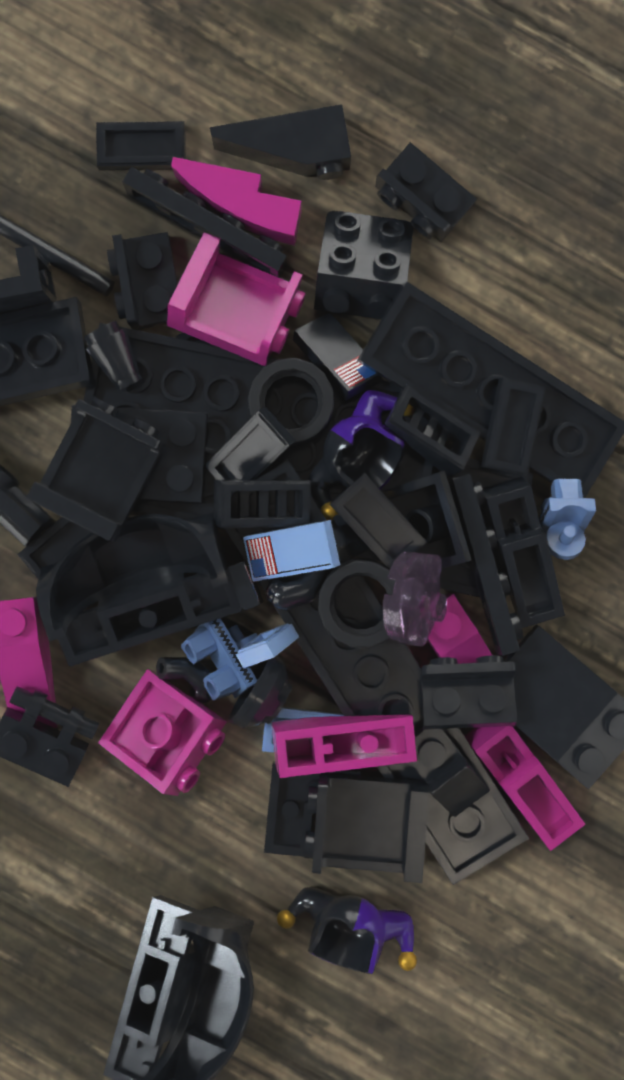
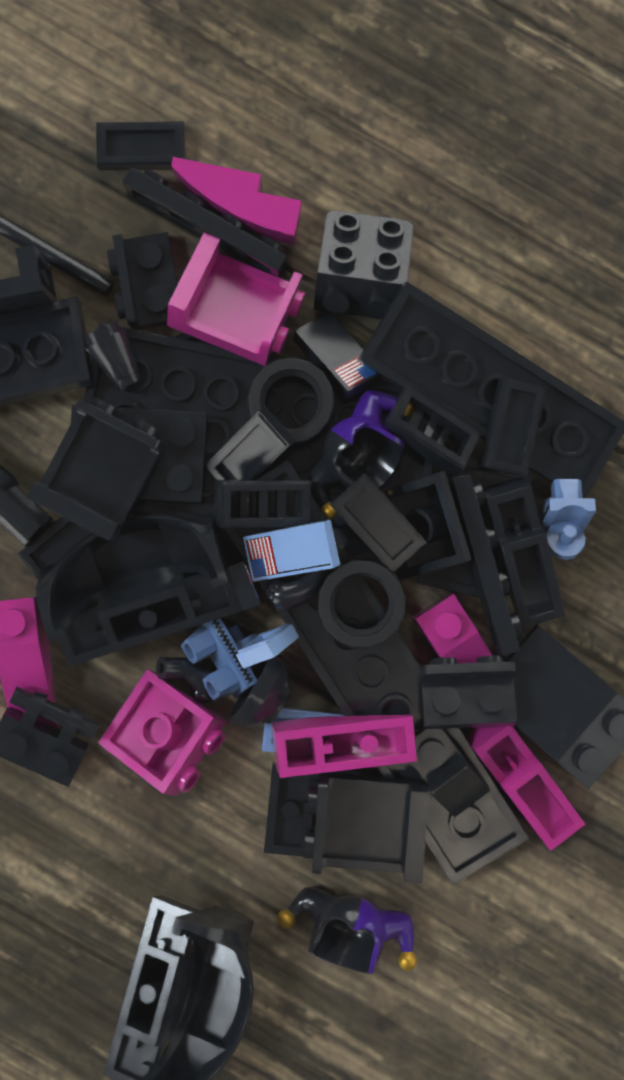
black slope [210,104,351,180] -> none
black bracket [375,142,477,242] -> none
clear purple plate [383,551,447,647] -> none

